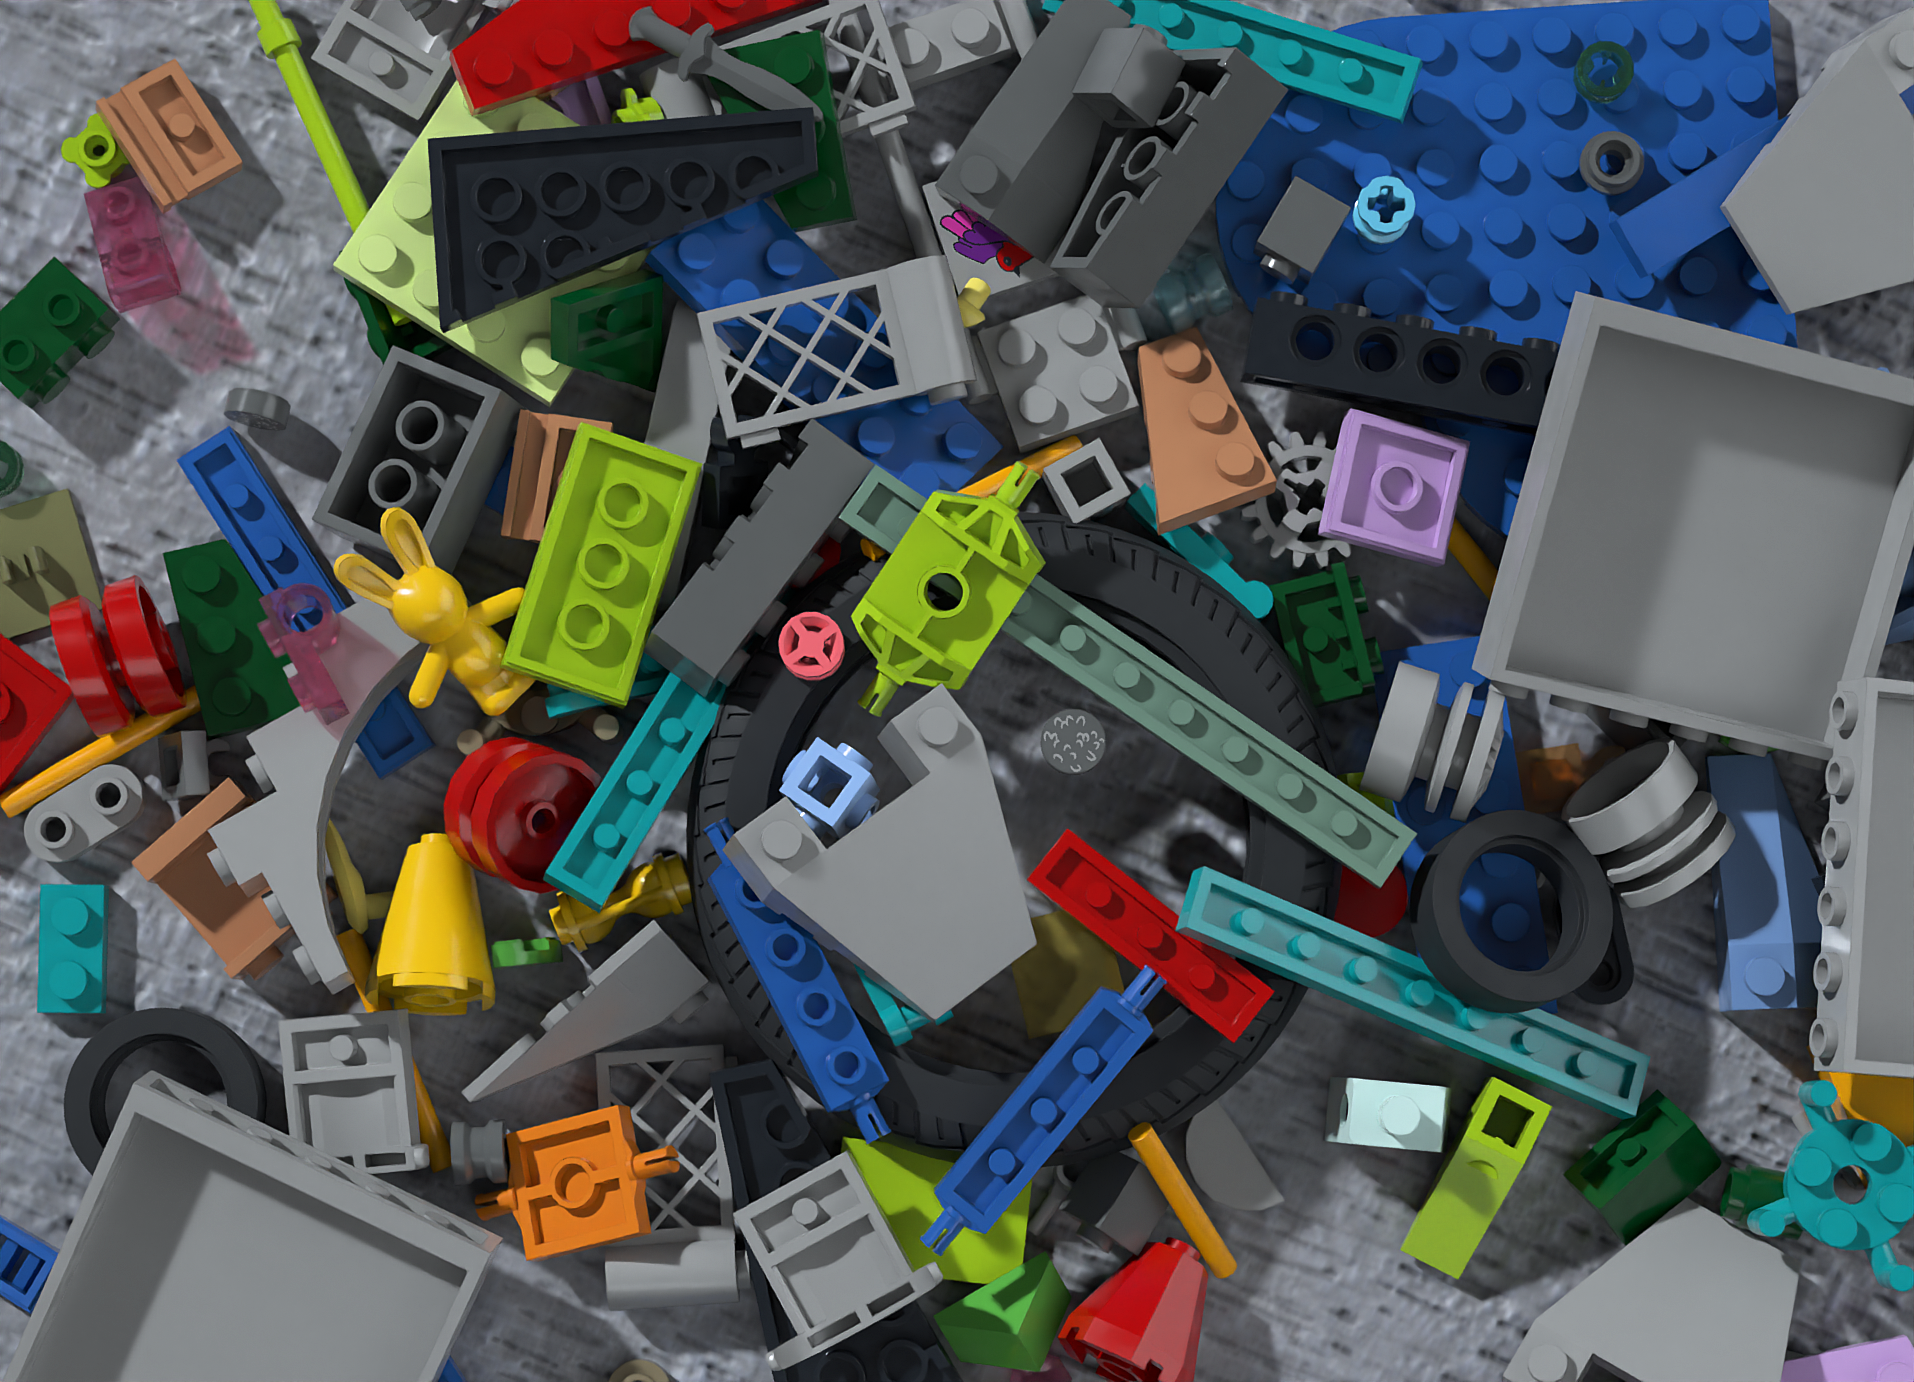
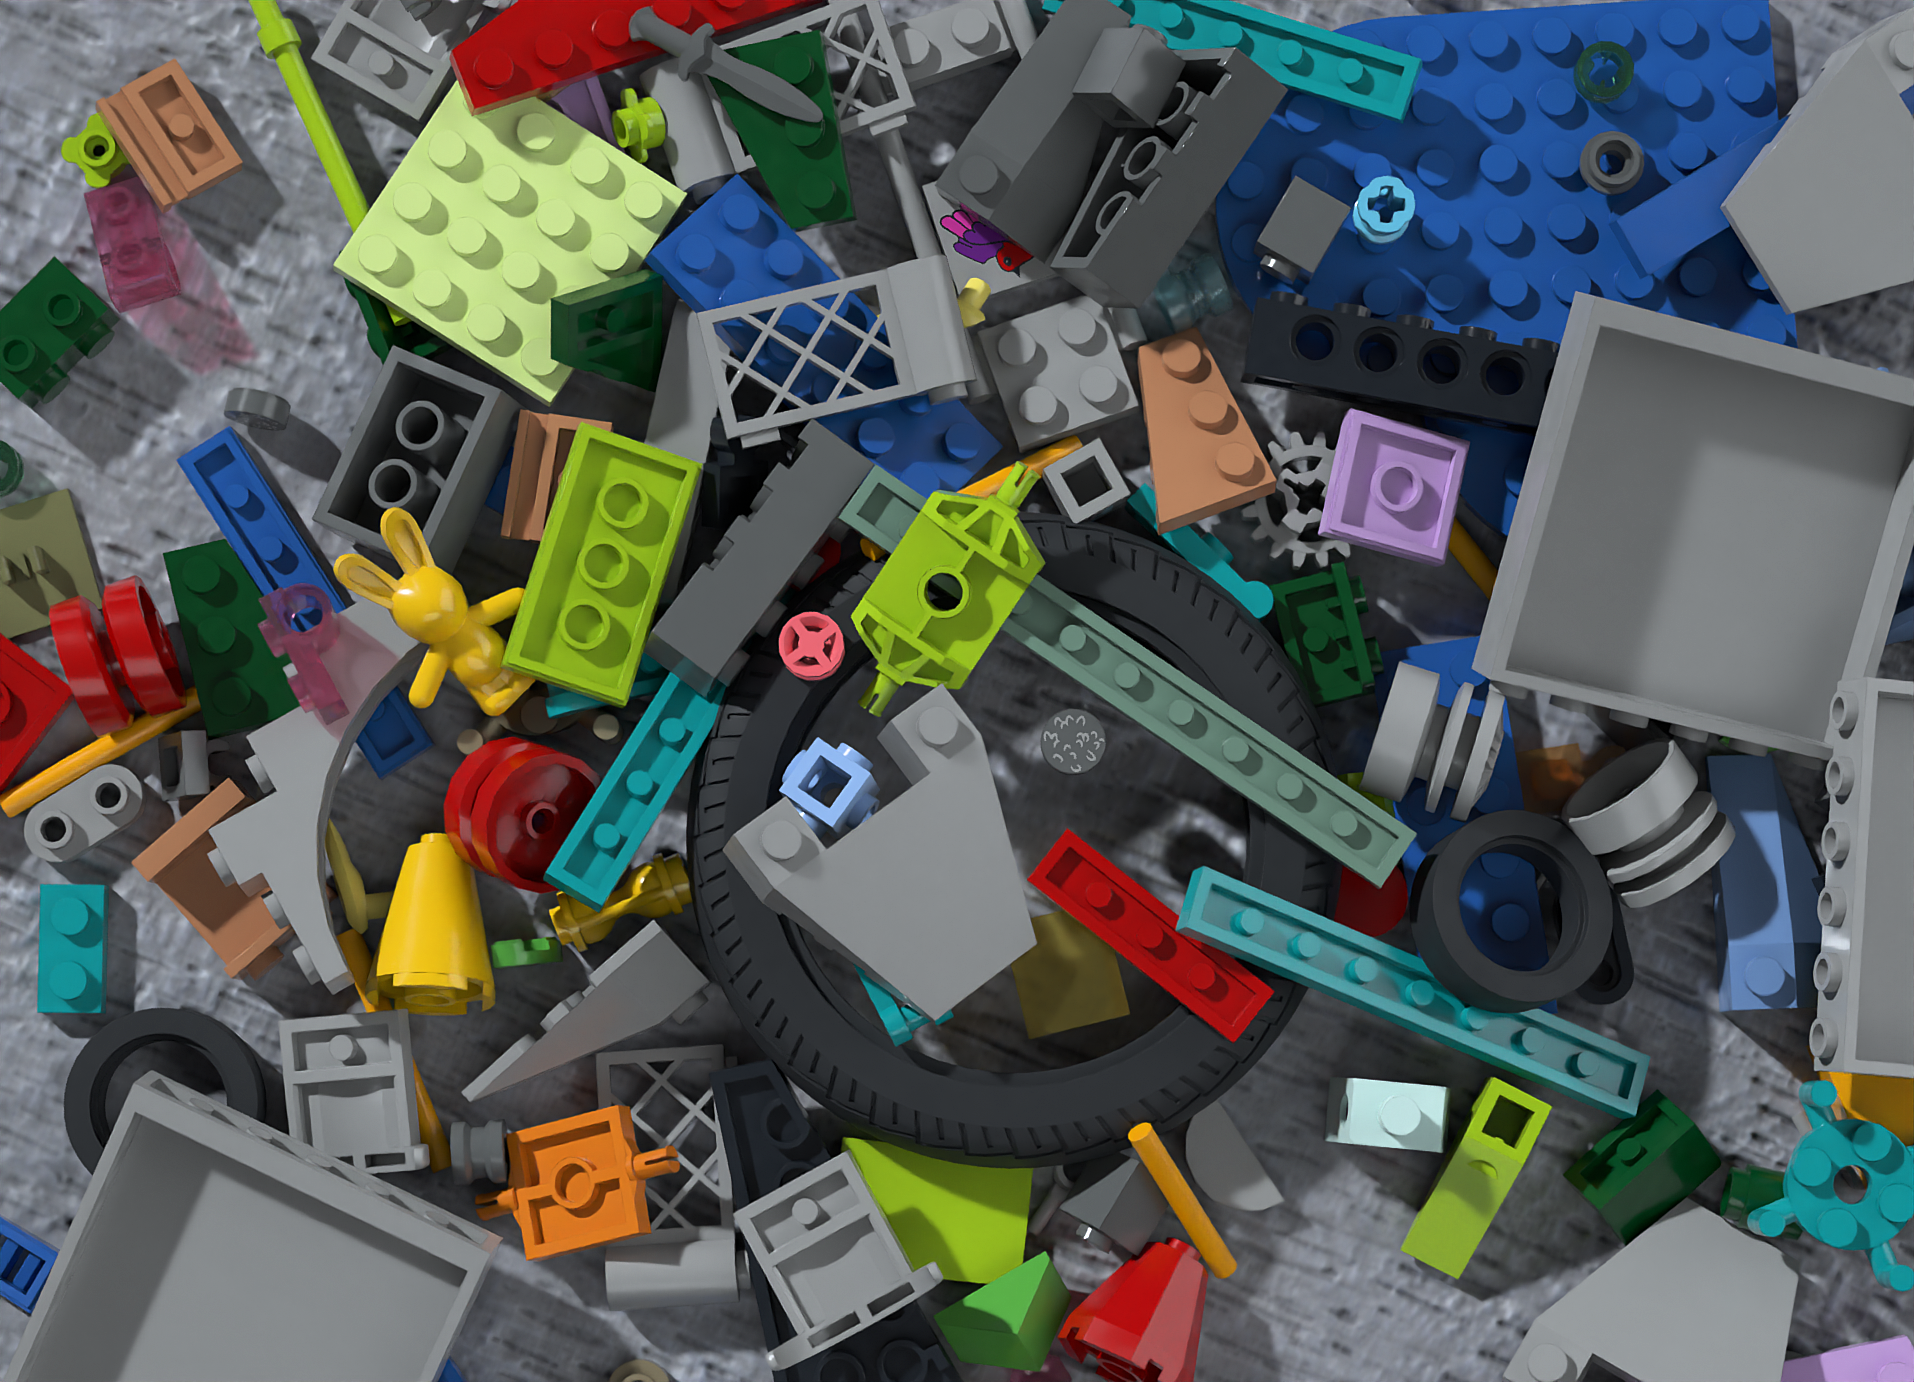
black wing [427,107,819,333] -> none
blue plate [704,817,892,1144] -> none
blue plate [920,964,1167,1256] -> none

